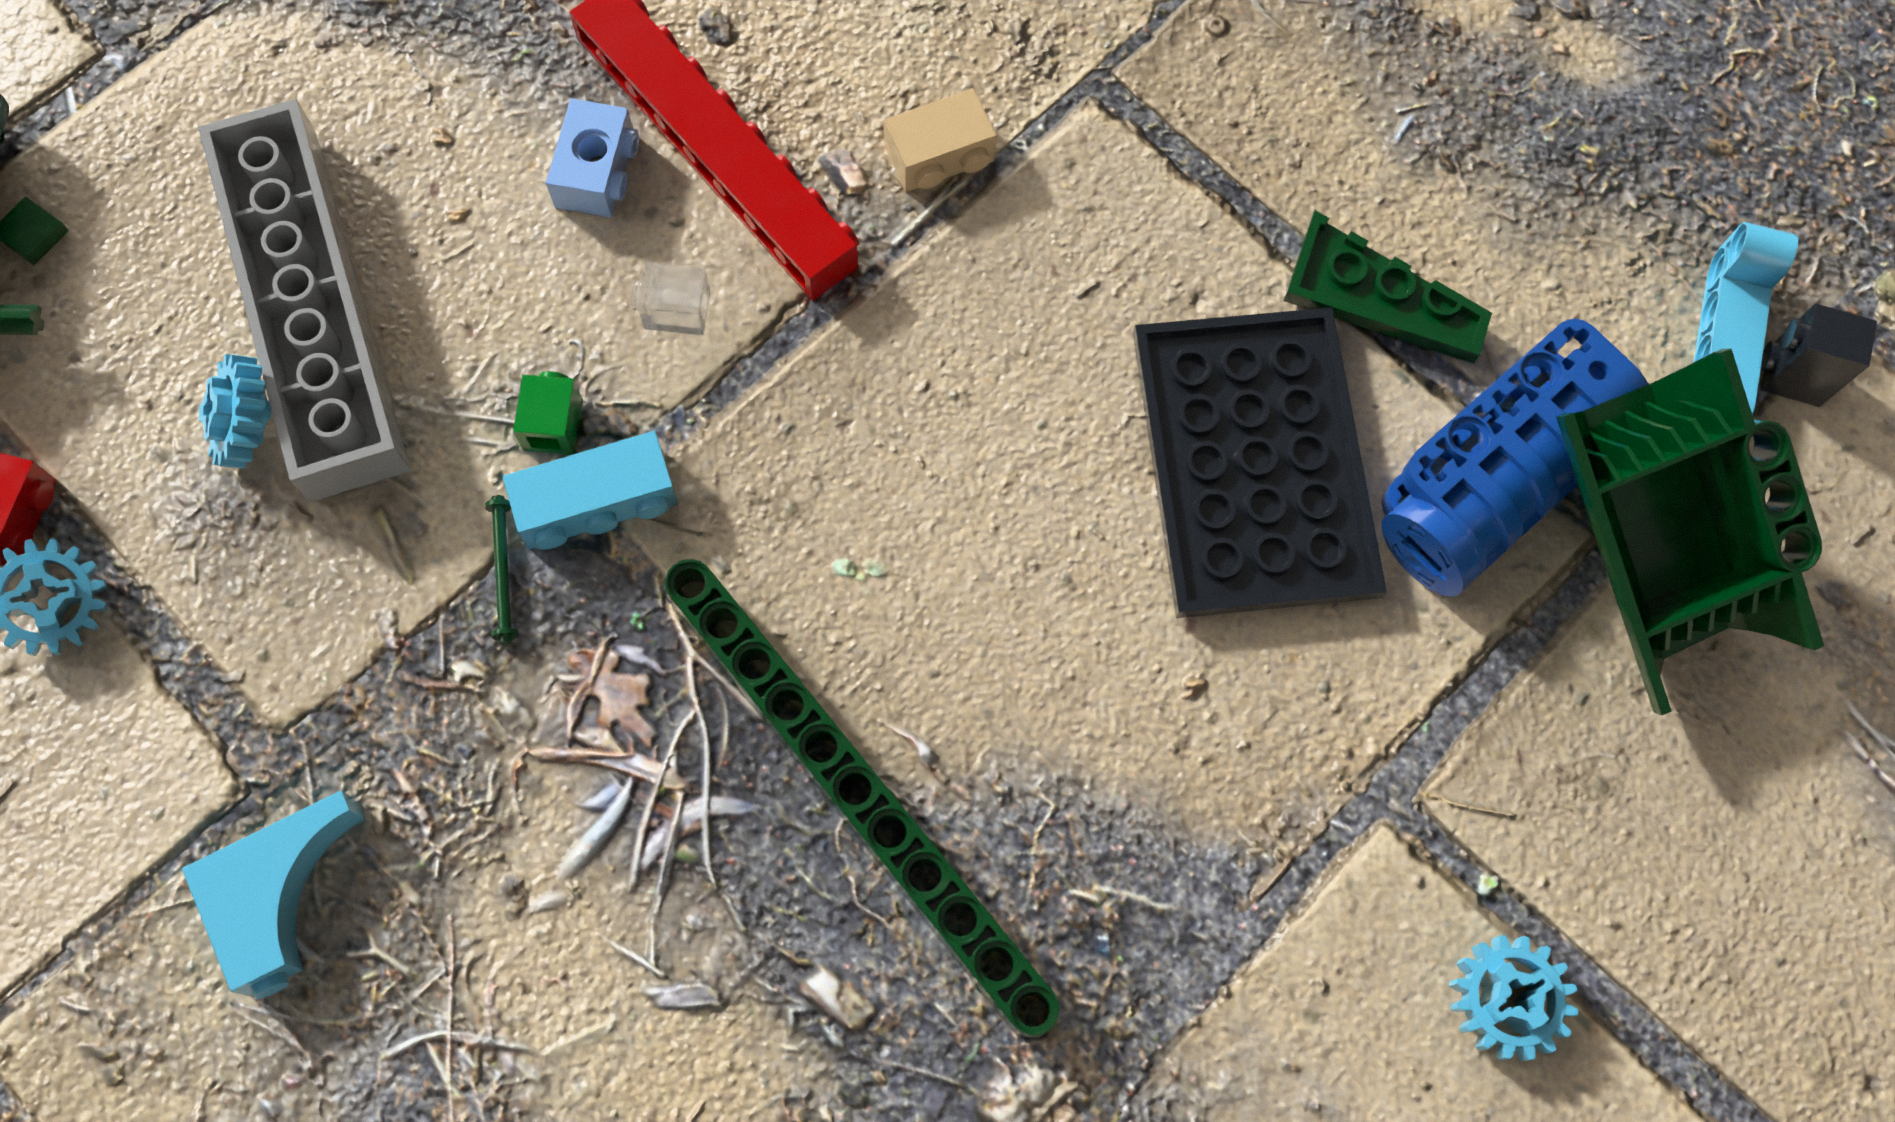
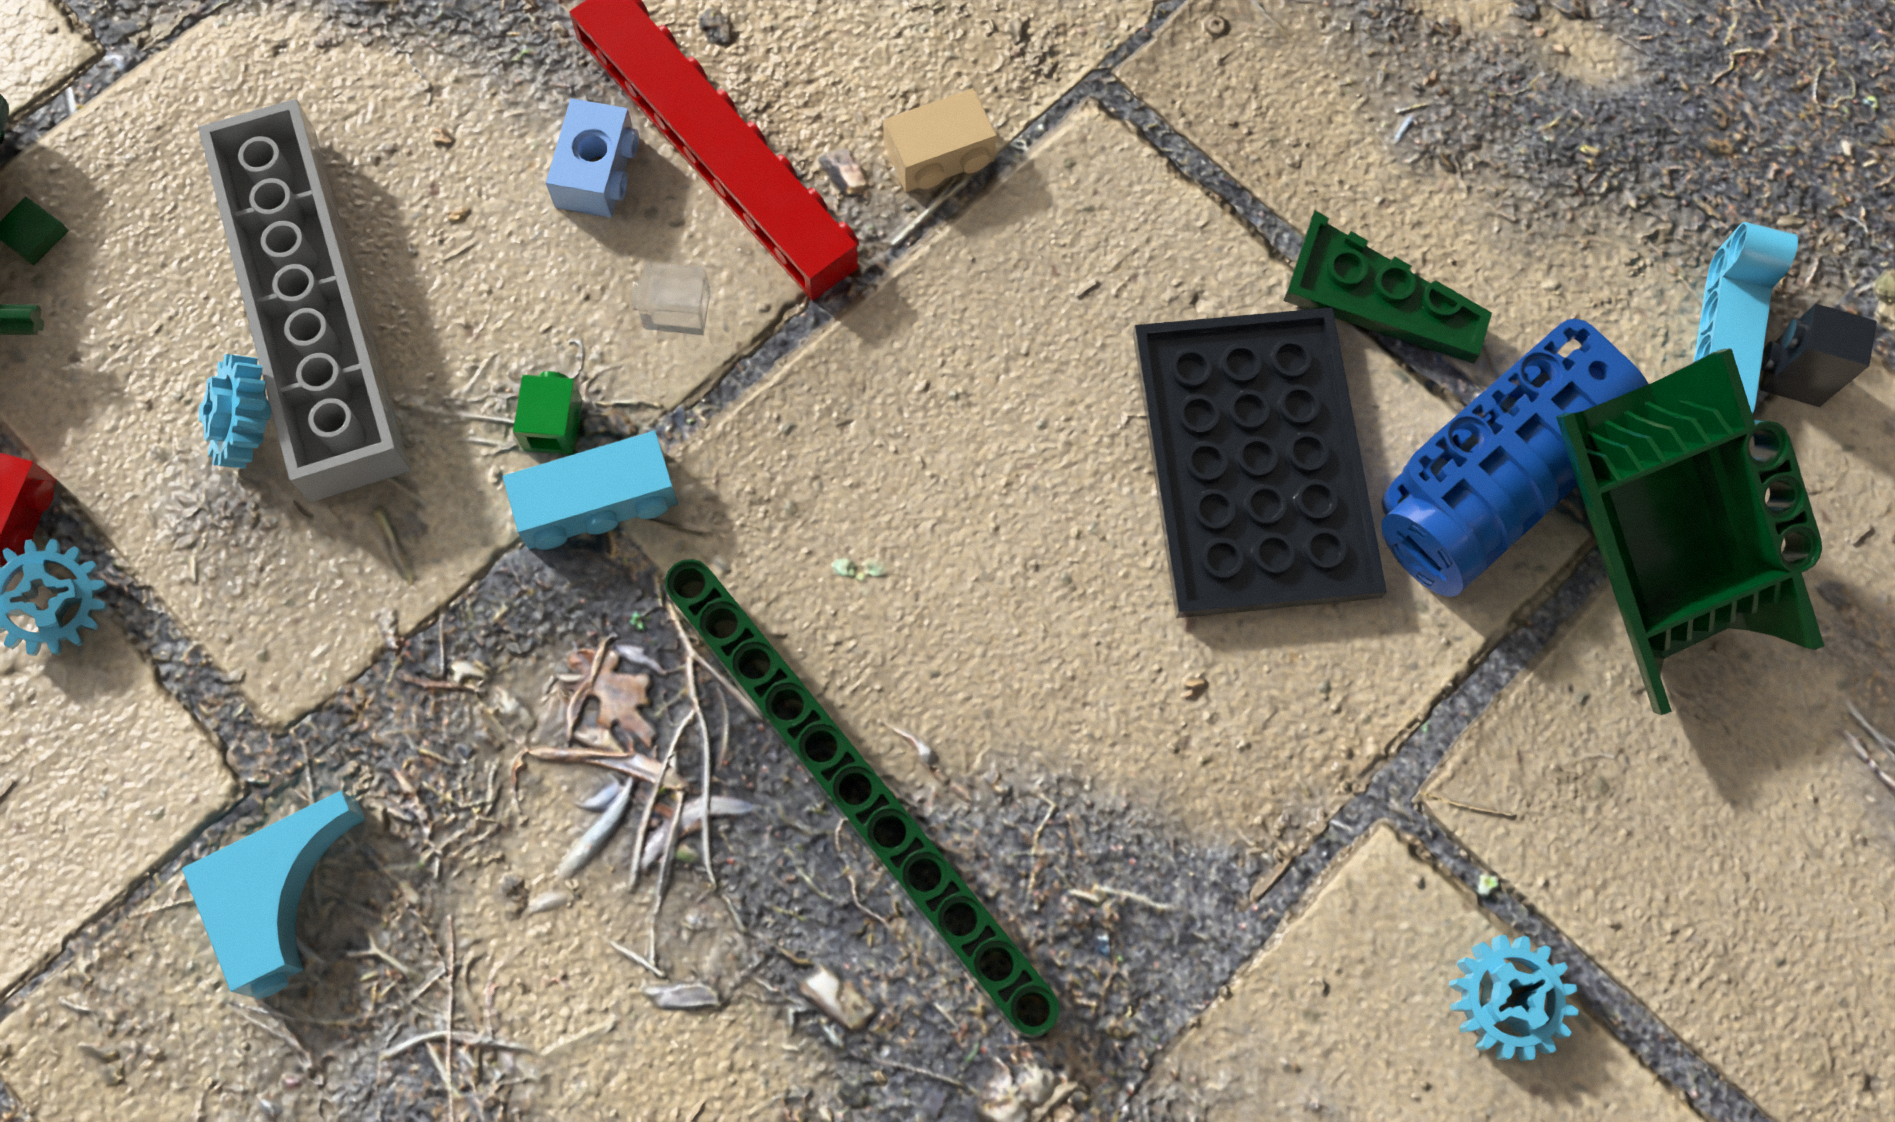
dark green axle [485,495,519,645] -> none

